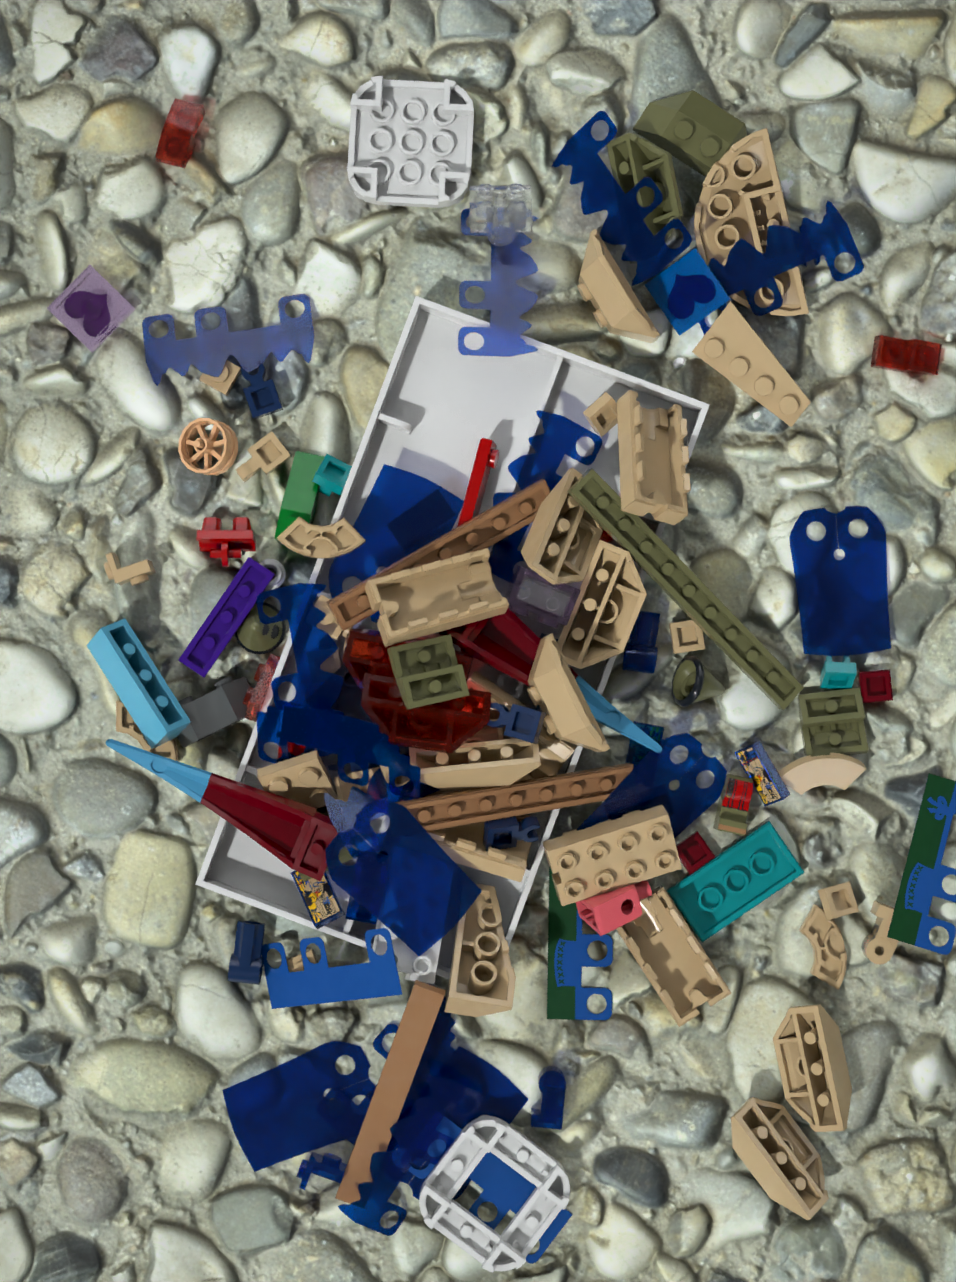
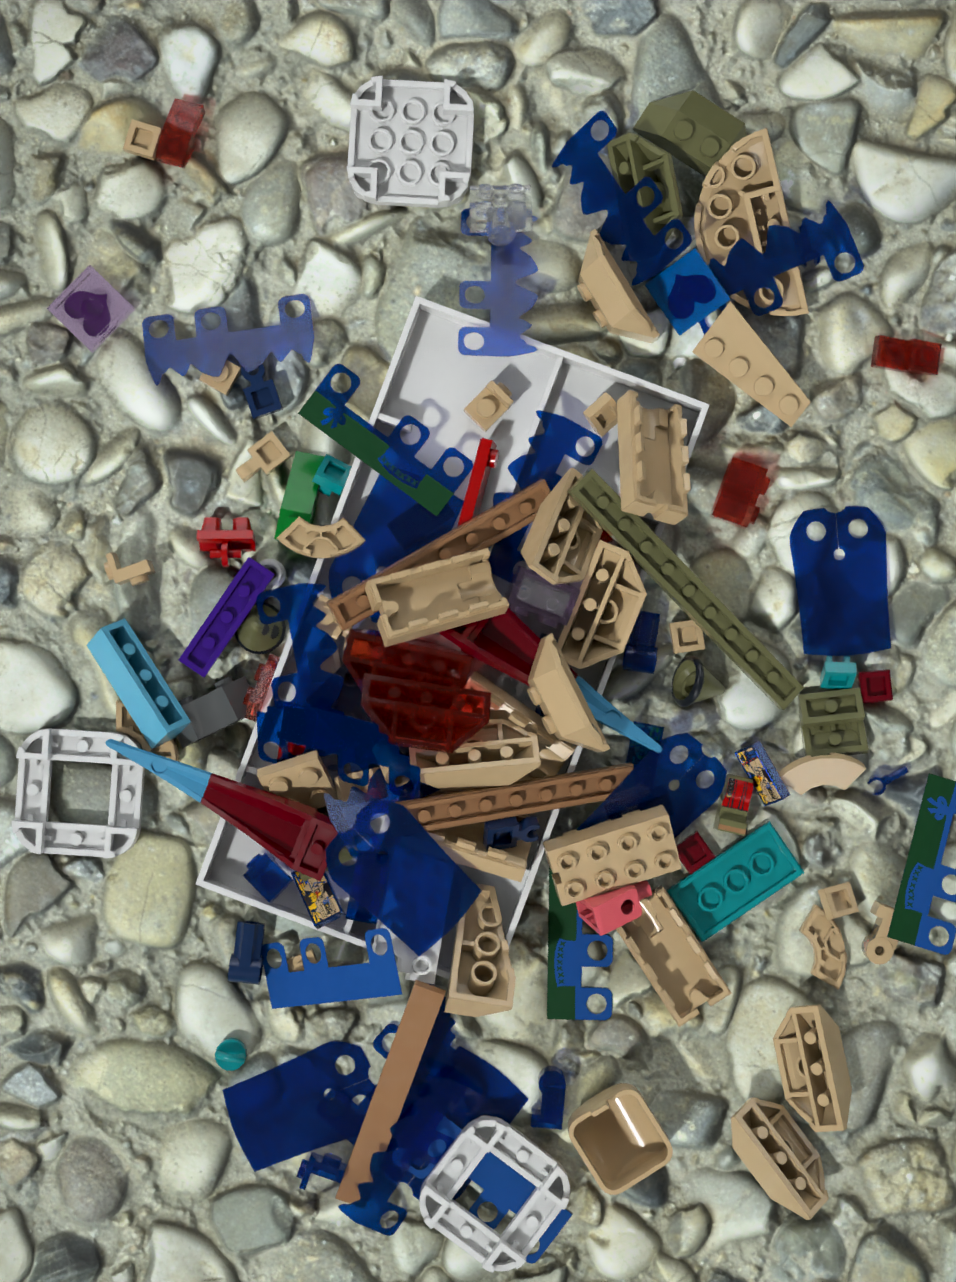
light nougat wheel [178,418,238,476] -> none
olive slope [387,634,469,710] -> none
dark blue plate [485,703,546,744] -> none
none -> white plate [12,729,145,858]
none -> tan plate [123,119,163,160]
none -> teal tile [215,1038,247,1071]
none -> clear blue bracket [243,853,293,903]
none -> piece [298,364,473,516]
none -> tan bracket [463,380,513,432]
none -> tan piece [568,1083,673,1195]
none -> clear red brick [710,457,771,529]
none -> clear blue hand [867,766,909,796]

